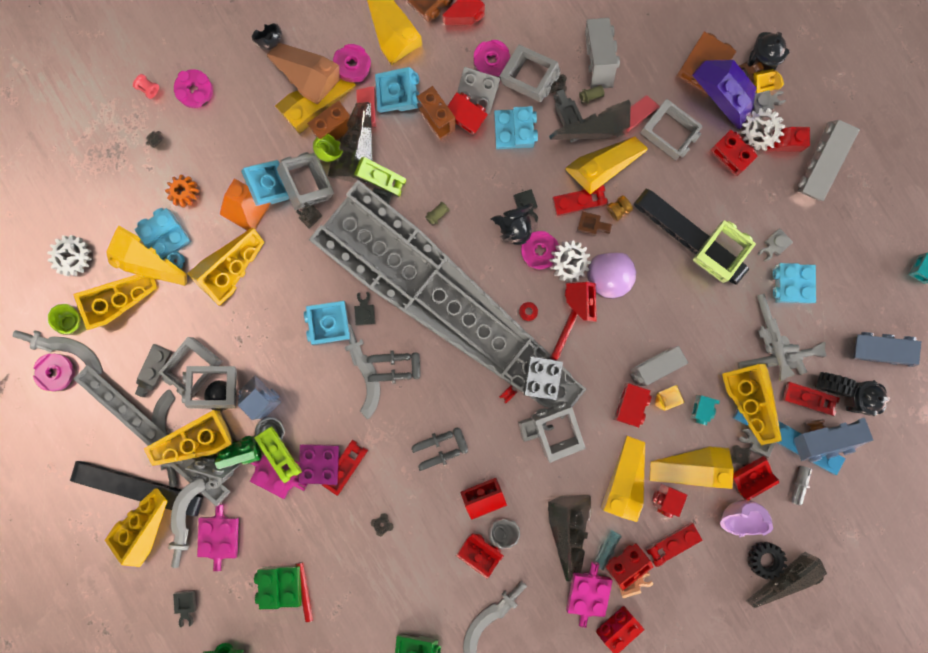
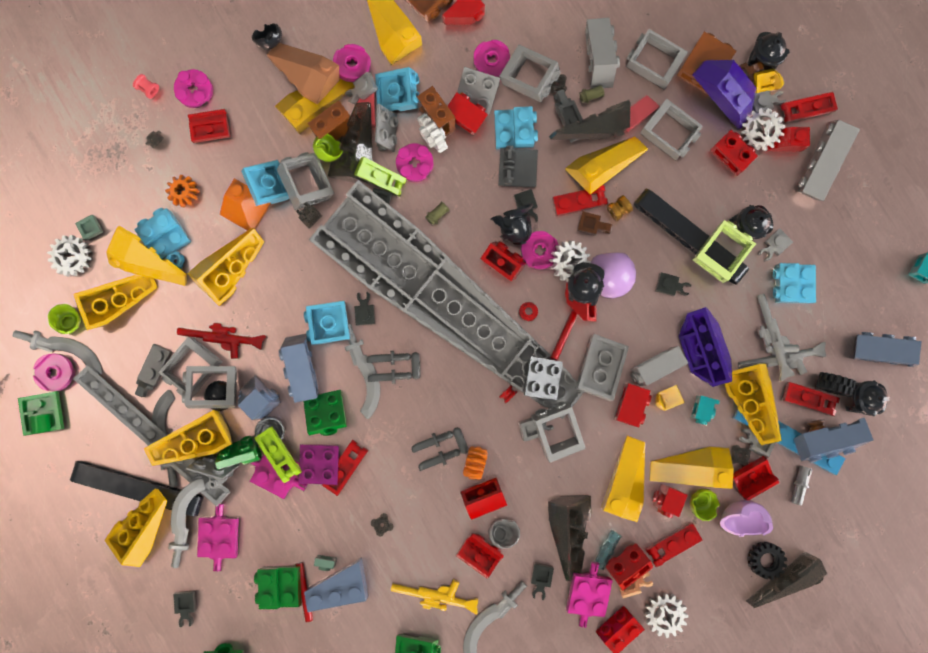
none -> green plate [17,391,64,436]
none -> sand green plate [75,215,103,241]
none -> red piece [177,323,266,359]
none -> red plate [188,109,230,143]
none -> sand blue wedge [279,334,319,403]
none -> green plate [303,390,347,436]
none -> sand blue wedge [304,558,369,612]
none -> sand green plate [314,555,337,571]
none -> light grey plate [345,72,378,104]
none -> light grey hinge [375,104,398,152]
none -> yellow piece [391,579,478,615]
none -> dark pink plate [396,143,434,182]
none -> white gear [417,113,448,153]
none -> orange gear [463,446,488,480]
none -> red brick [480,241,527,281]
none -> dark grey hinge [498,146,538,187]
none -> pearl dark grey plate [531,563,554,600]
none -> black helmet [568,263,605,306]
none -> light grey plate [576,334,629,401]
none -> light grey window [626,29,688,90]
none -> white gear [644,593,688,638]
none -> pearl dark grey plate [655,272,691,296]
none -> dark purple wedge [679,307,732,387]
none -> lime hair [689,489,720,521]
none -> black helmet [729,205,773,240]
none -> red plate [780,92,838,124]

